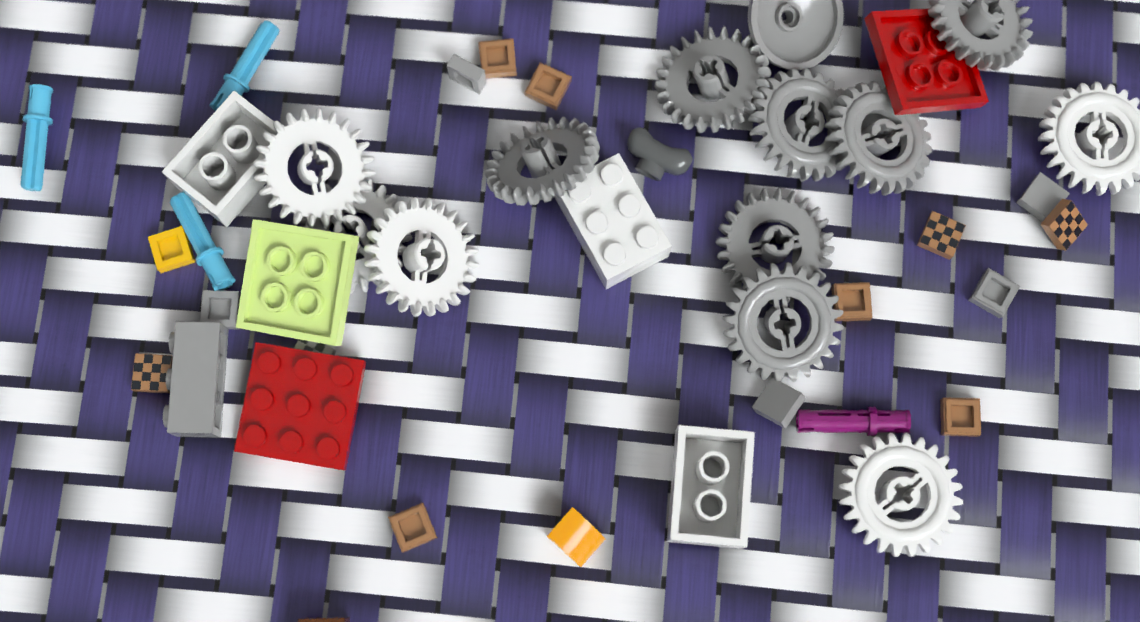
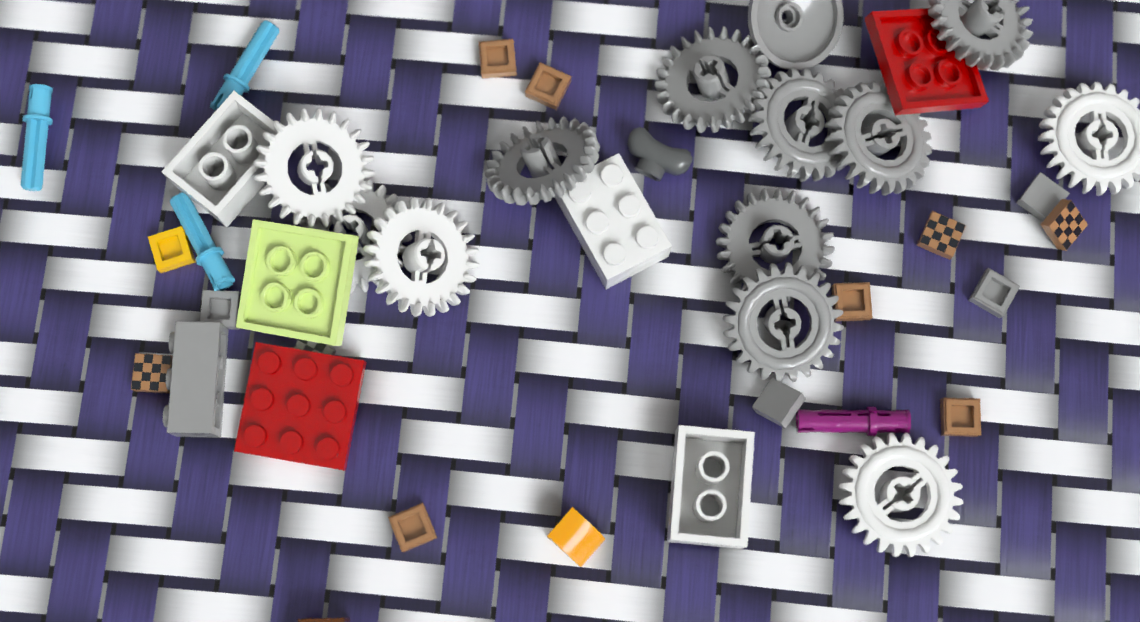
light grey tile [447,54,487,94] -> none

